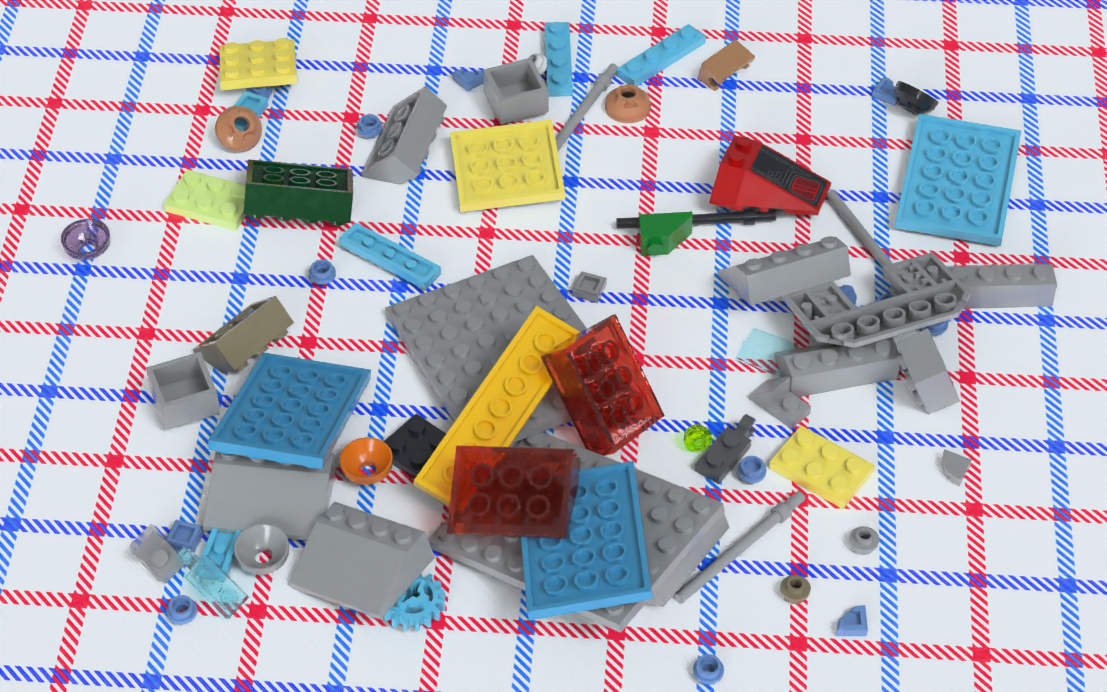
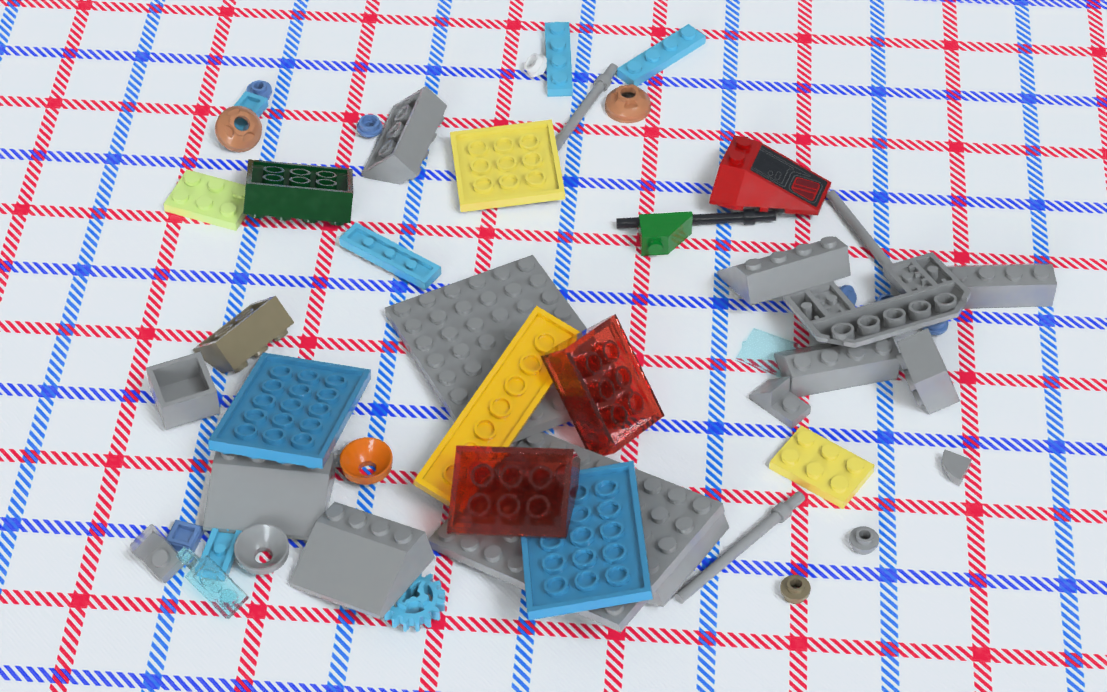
clear purple piece [61,219,111,261] -> none
medium blue plate [166,595,198,625] -> none
light yellow plate [220,38,297,90] -> none
medium blue plate [309,259,336,285] -> none
black plate [384,414,446,479] -> none
medium blue tile [452,69,483,92] -> none
light grey piece [483,58,549,124] -> none
light grey tile [572,271,607,303] -> none
clear neon green plate [683,424,712,452] -> none
medium blue plate [693,654,724,685] -> none
dark grey plate [695,414,756,484] -> none
medium nougat hinge [697,39,755,91] -> none
medium blue plate [737,456,767,483] -> none
medium blue tile [836,605,868,636] -> none
medium blue tile [872,76,897,106] -> none
black piece [894,81,939,115] -> none
medium azure plate [894,114,1021,246] -> none

